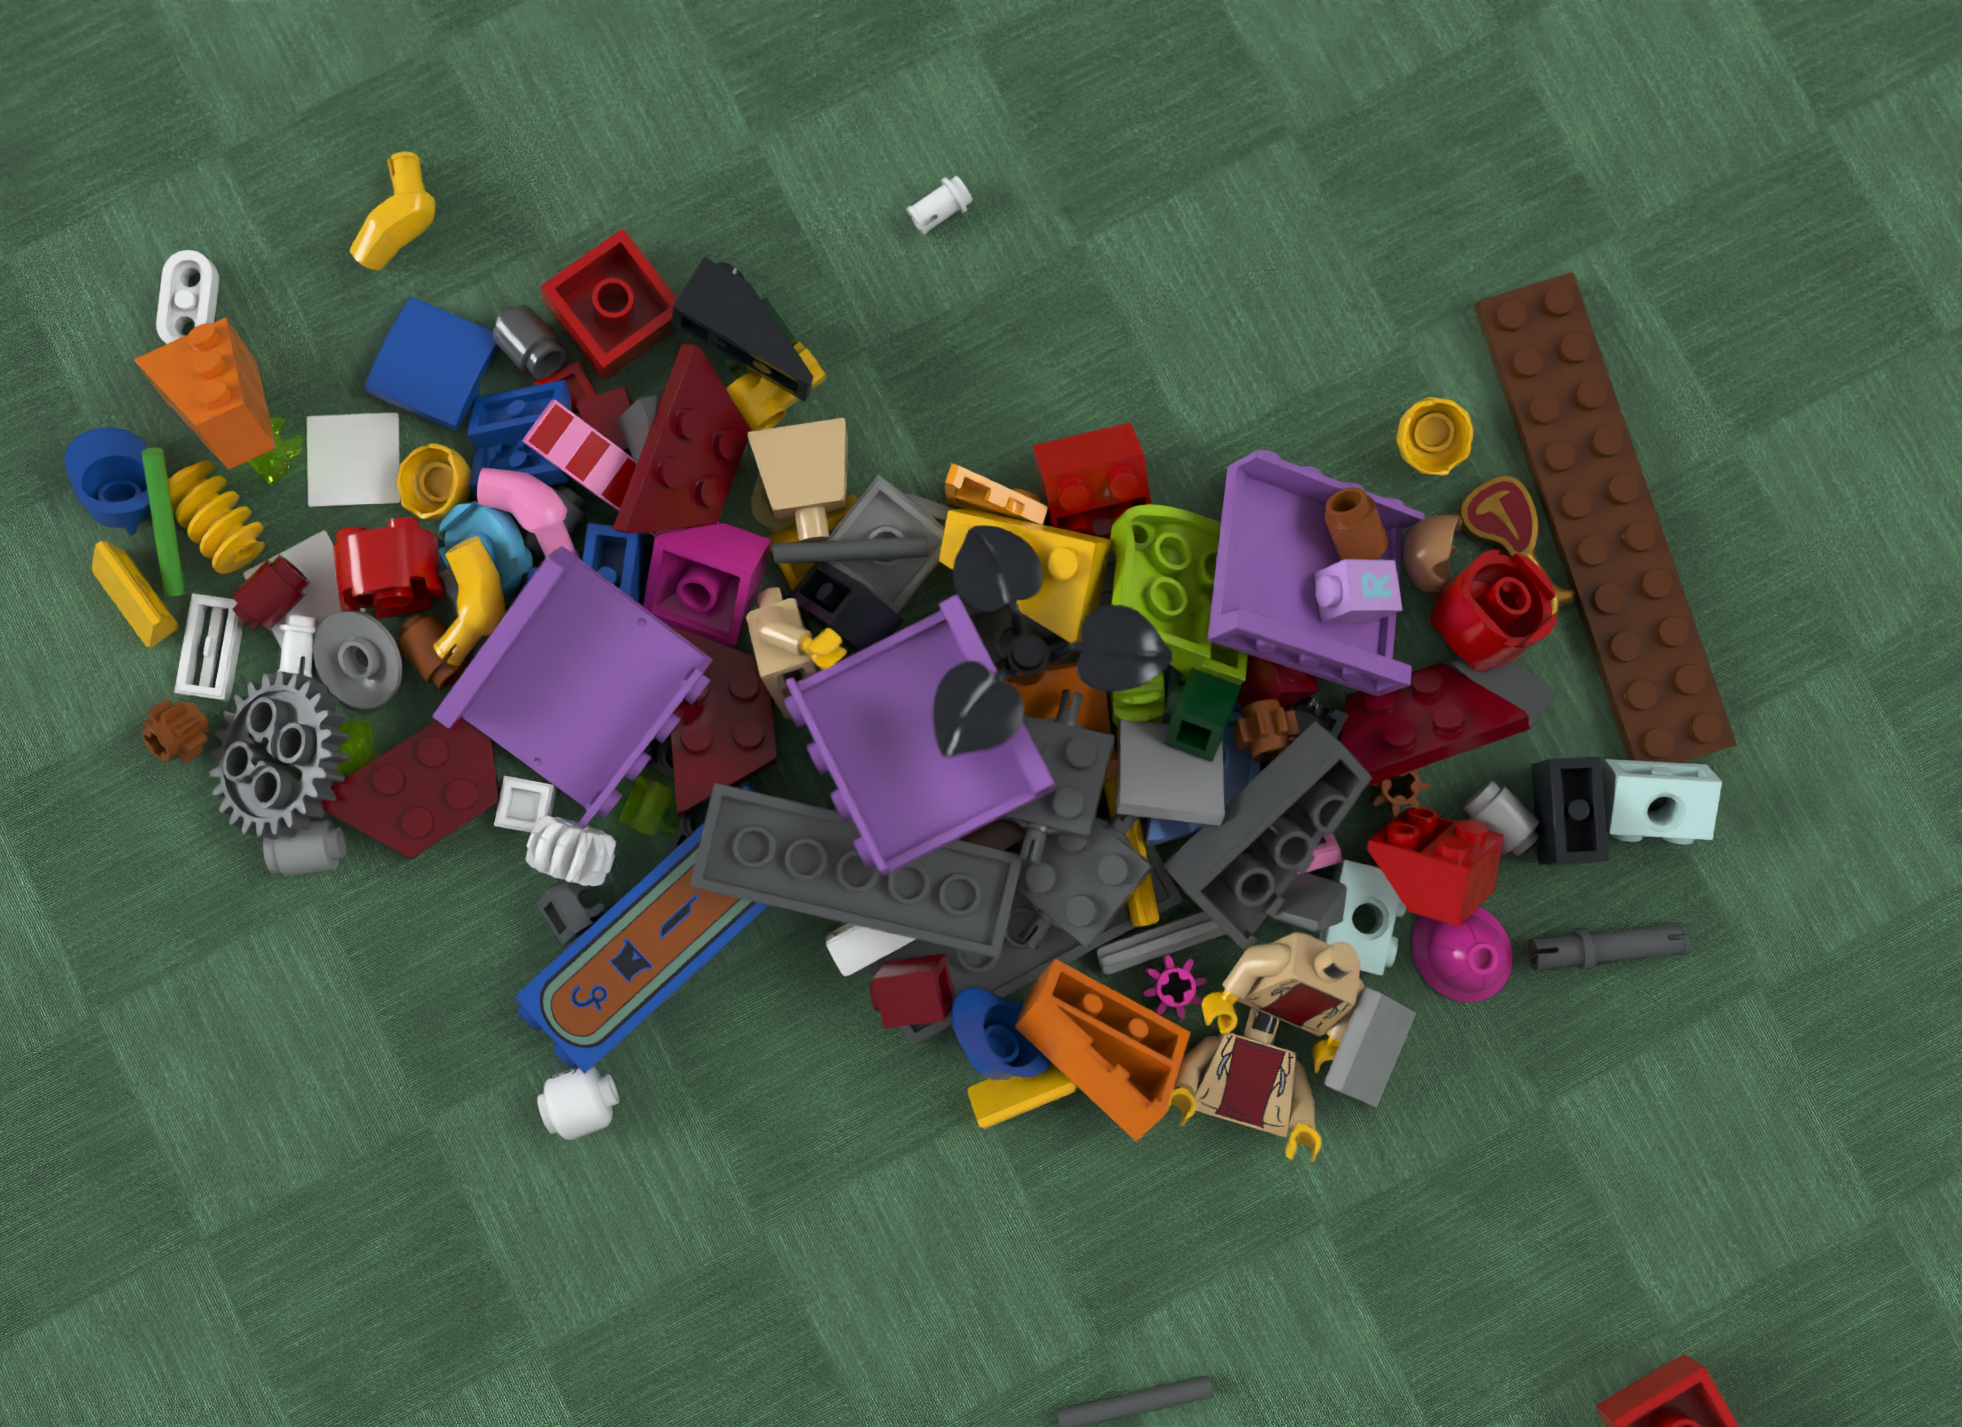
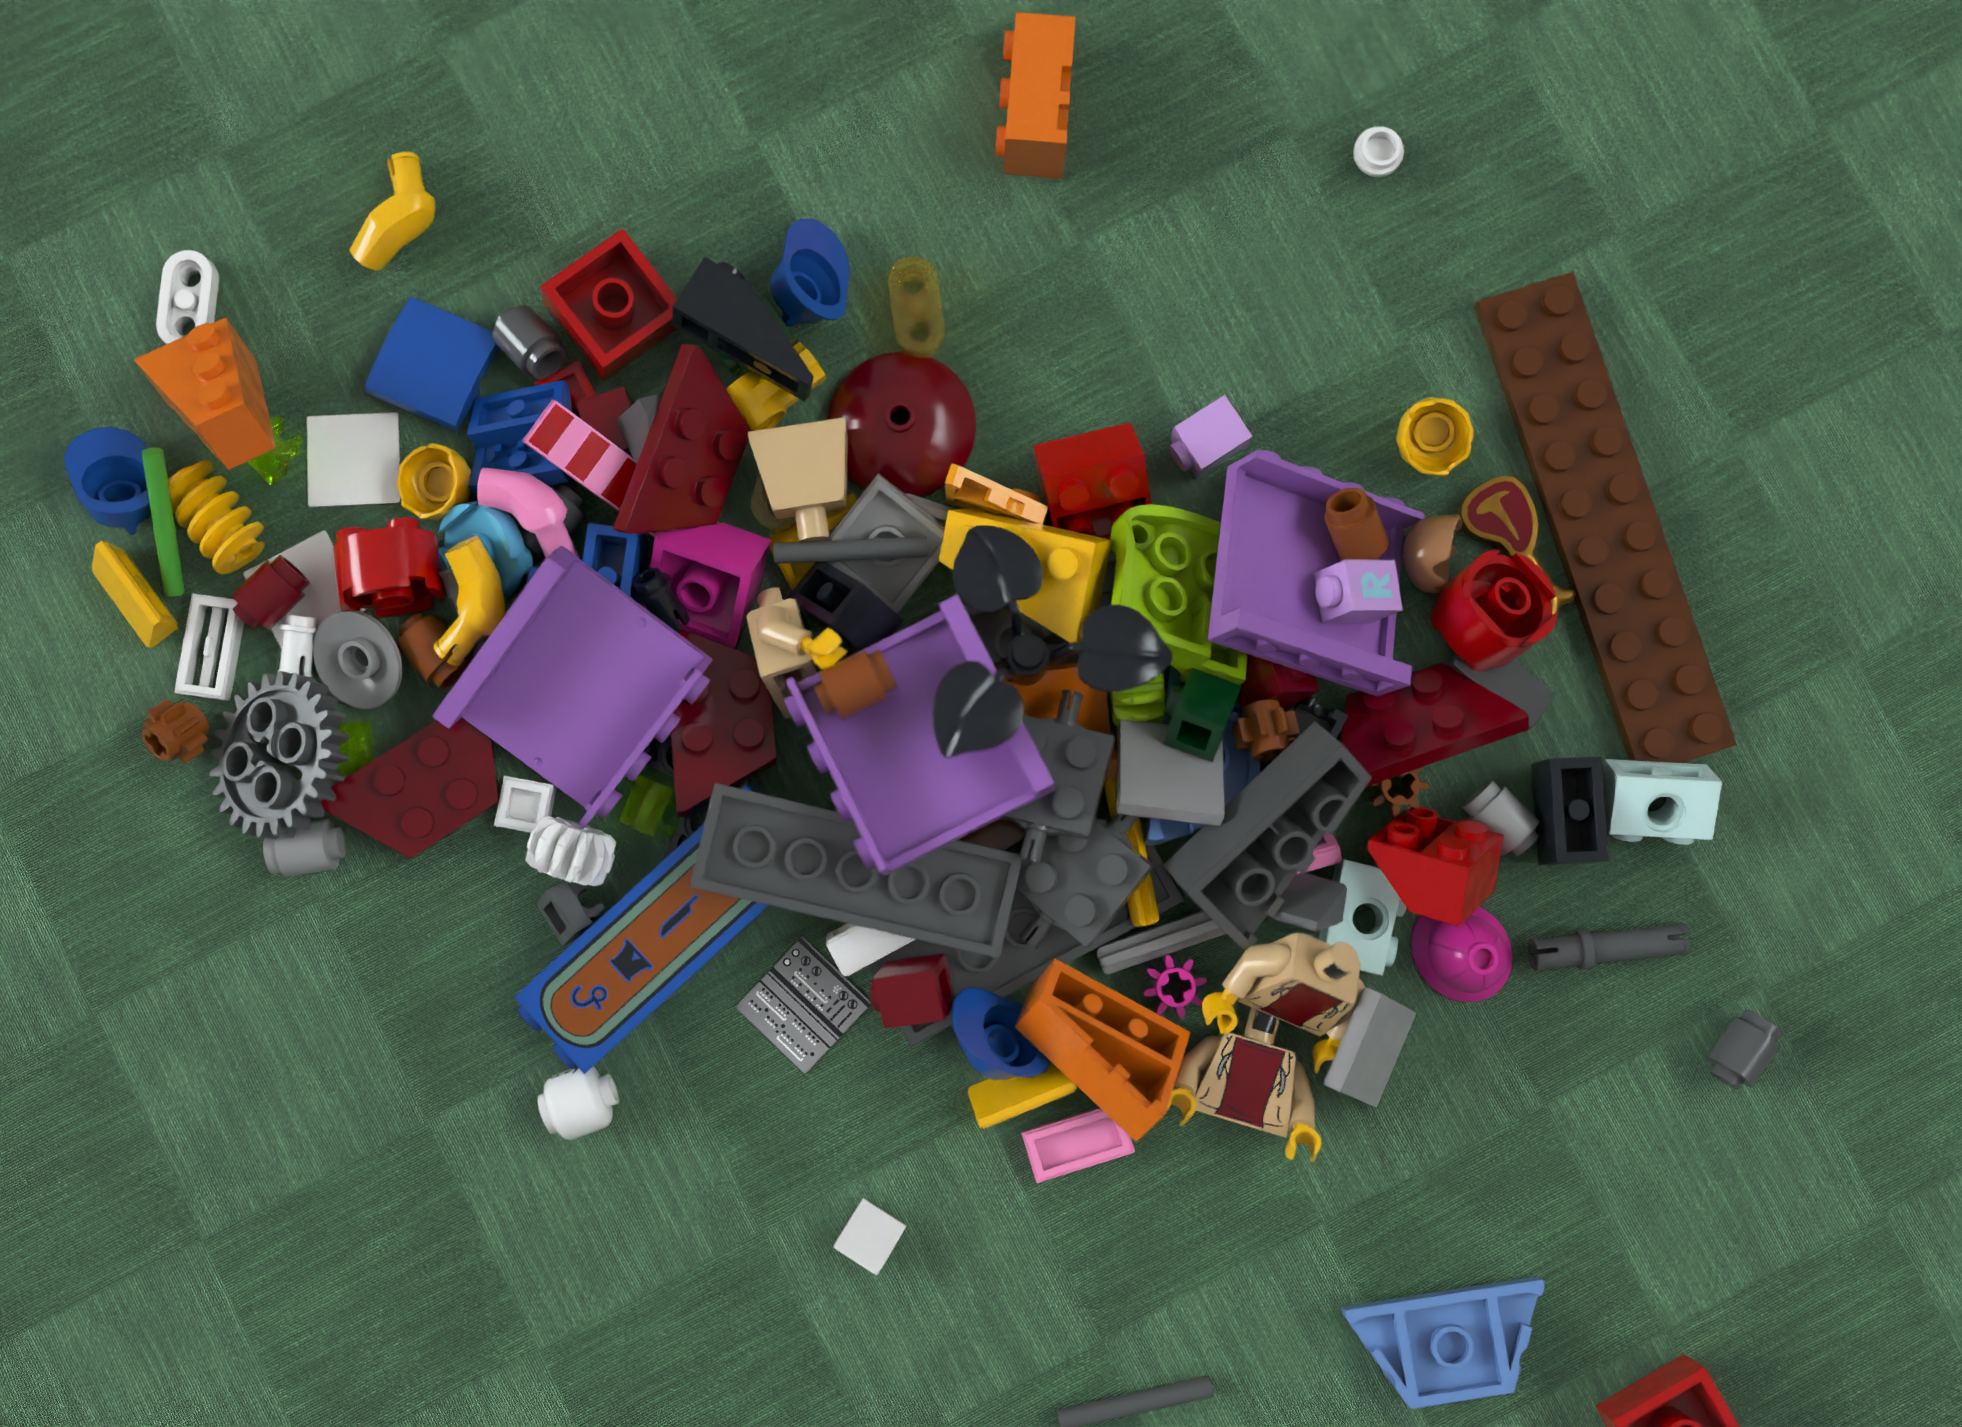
white pin [906,176,973,235] -> none
none -> black pin [632,568,690,632]
none -> light grey sticker [736,937,872,1074]
none -> blue piece [770,218,850,327]
none -> dark orange brick [814,649,897,720]
none -> dark red dish [827,352,976,498]
none -> white slope [833,1198,907,1275]
none -> clear yellow plate [888,256,945,357]
none -> orange wedge [995,12,1076,179]
none -> bright pink tile [1021,1107,1135,1183]
none -> lavender brick [1169,395,1253,479]
none -> medium blue wing [1341,1276,1545,1409]
none -> white plate [1353,127,1404,177]
none -> dark grey brick [1706,1009,1782,1090]

